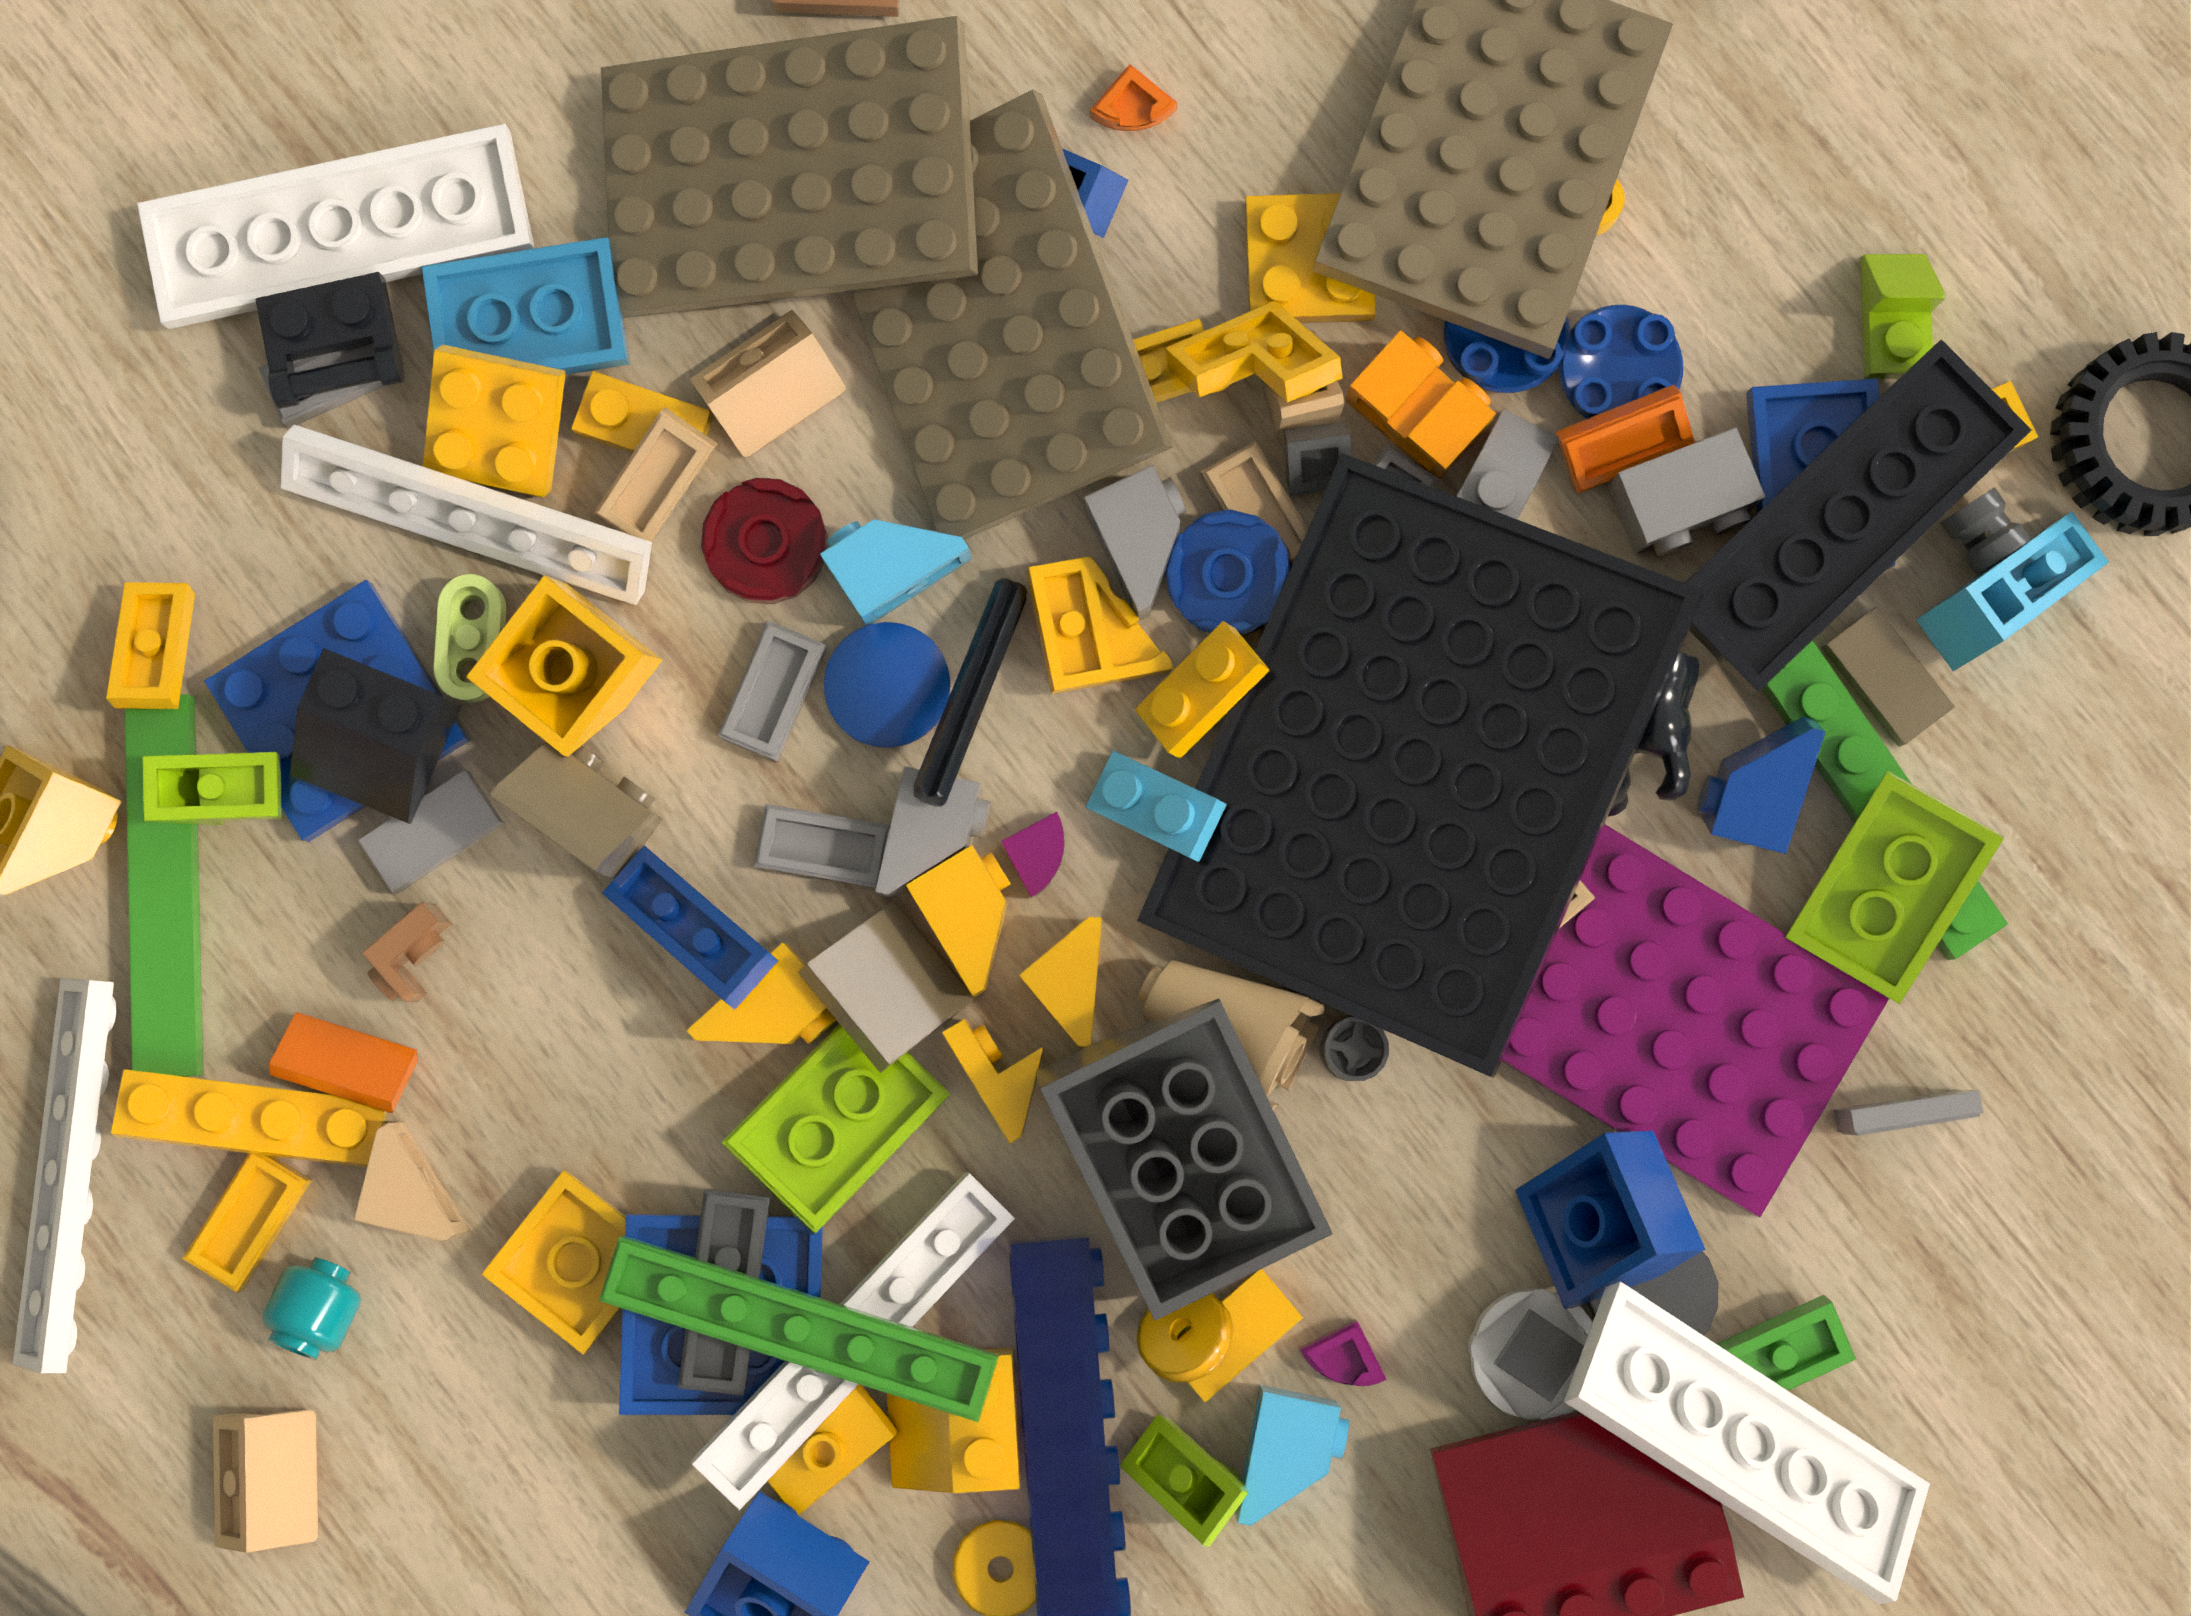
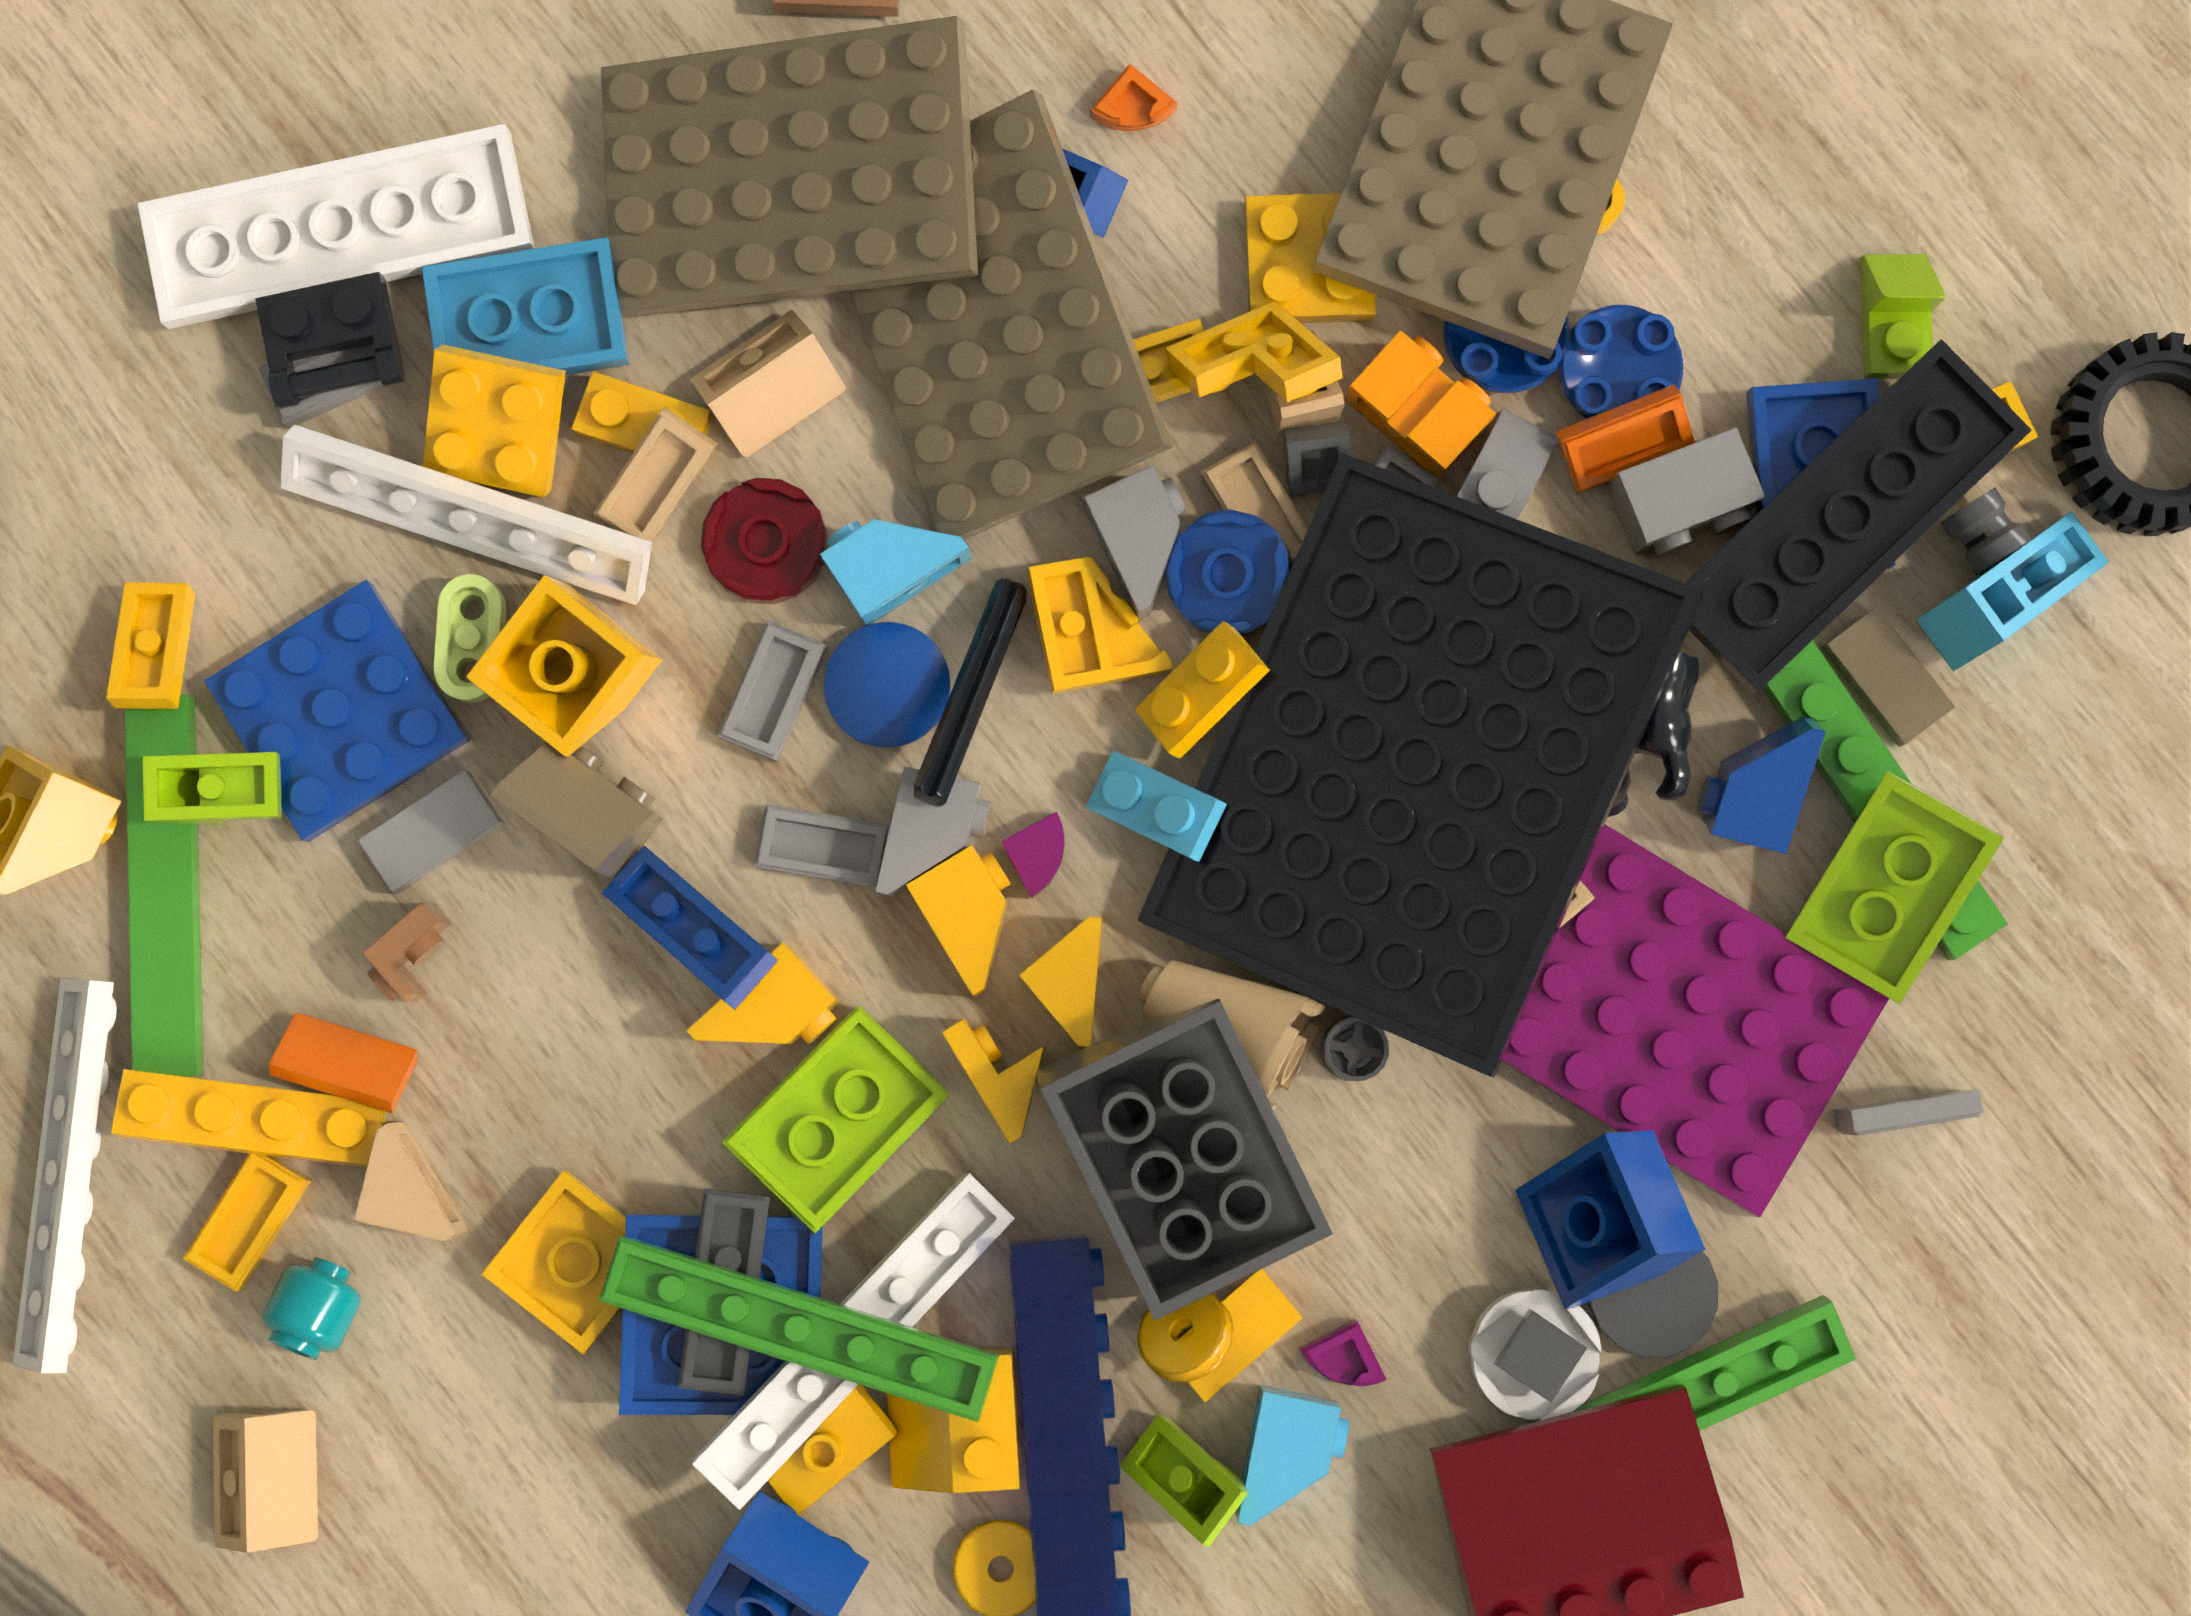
black slope [290,648,461,824] -> none
tile [798,901,975,1073] -> none
white plate [1564,1281,1930,1604] -> none

